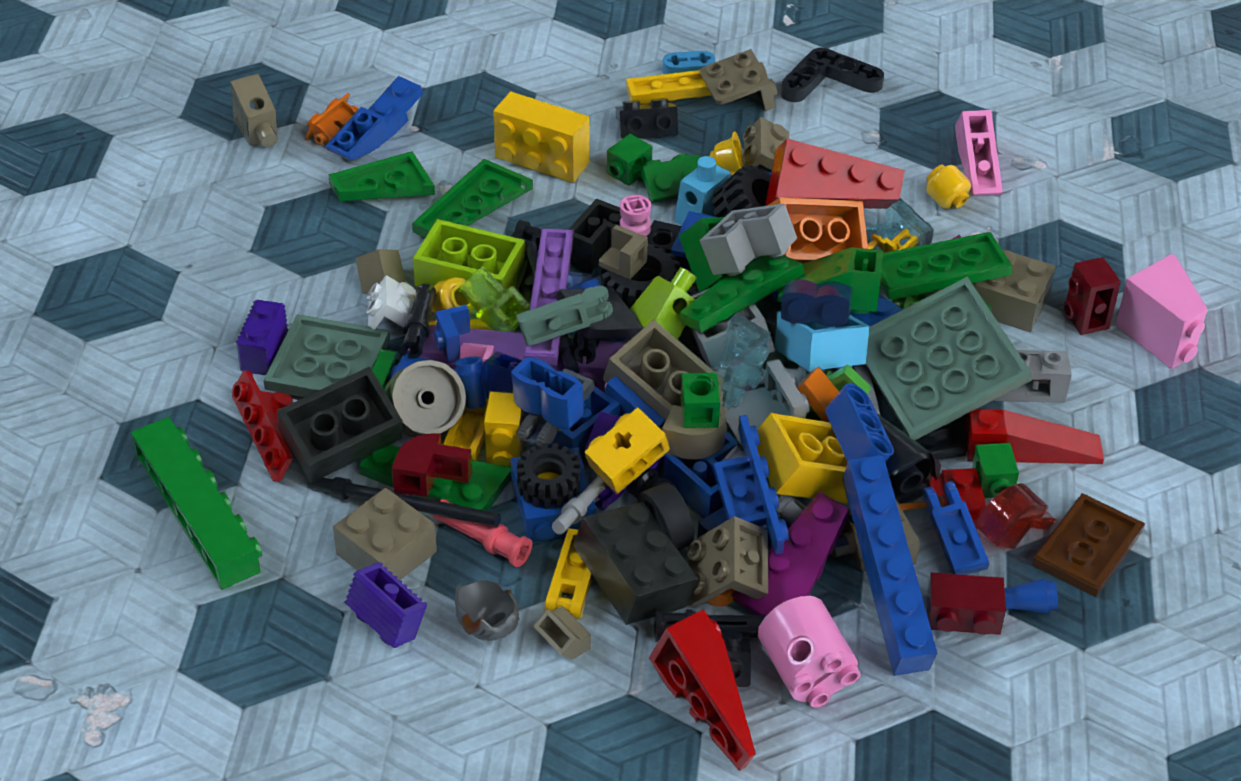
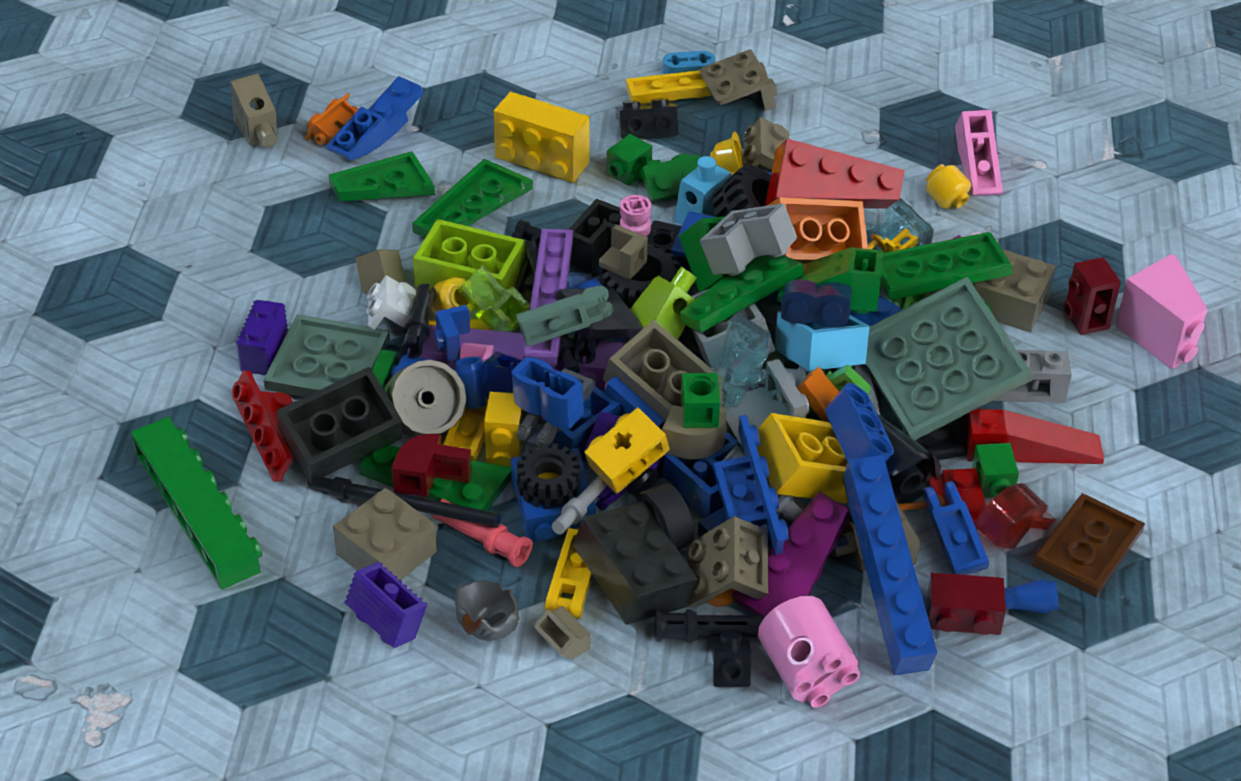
red wedge [649,609,756,771] -> none
black beam [781,48,884,102] -> none

